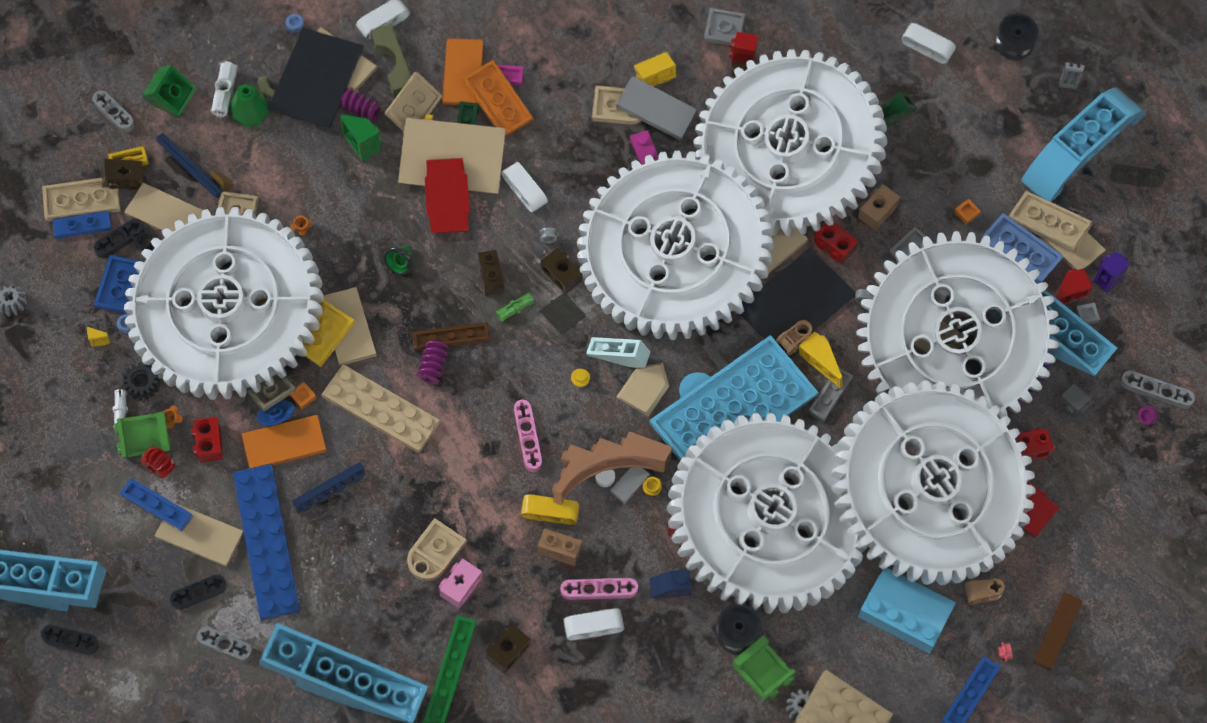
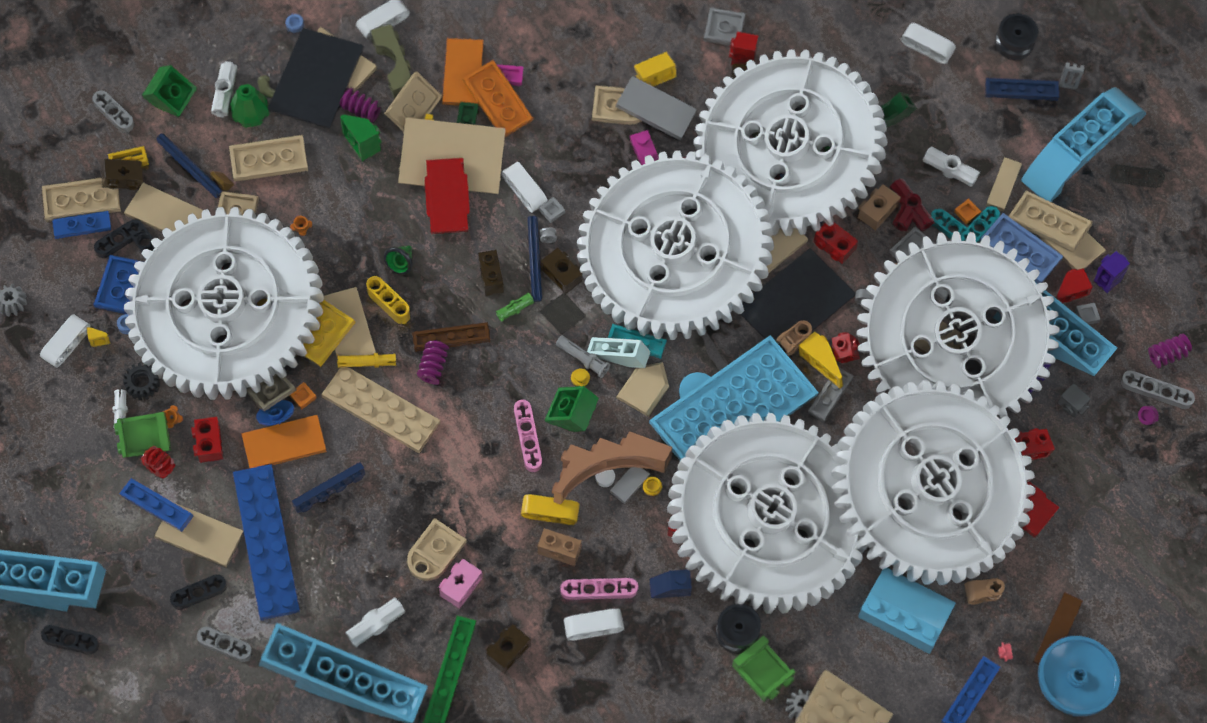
none -> white beam [40,314,90,368]
none -> tan plate [229,135,308,182]
none -> yellow pin [337,353,396,368]
none -> white piece [346,598,405,647]
none -> yellow beam [366,276,410,324]
none -> dark blue axle [528,216,542,302]
none -> light grey plate [539,197,565,223]
none -> green slope [544,386,599,432]
none -> light grey pin [556,335,610,378]
none -> teal tile [608,324,667,359]
none -> red brick [831,332,860,364]
none -> dark red piece [889,178,934,231]
none -> white piece [923,147,980,187]
none -> teal beam [931,206,1000,243]
none -> dark blue plate [985,78,1059,101]
none -> tan tile [986,157,1022,212]
none -> dark azure dish [1038,636,1120,716]
none -> magenta piece [1148,334,1192,369]

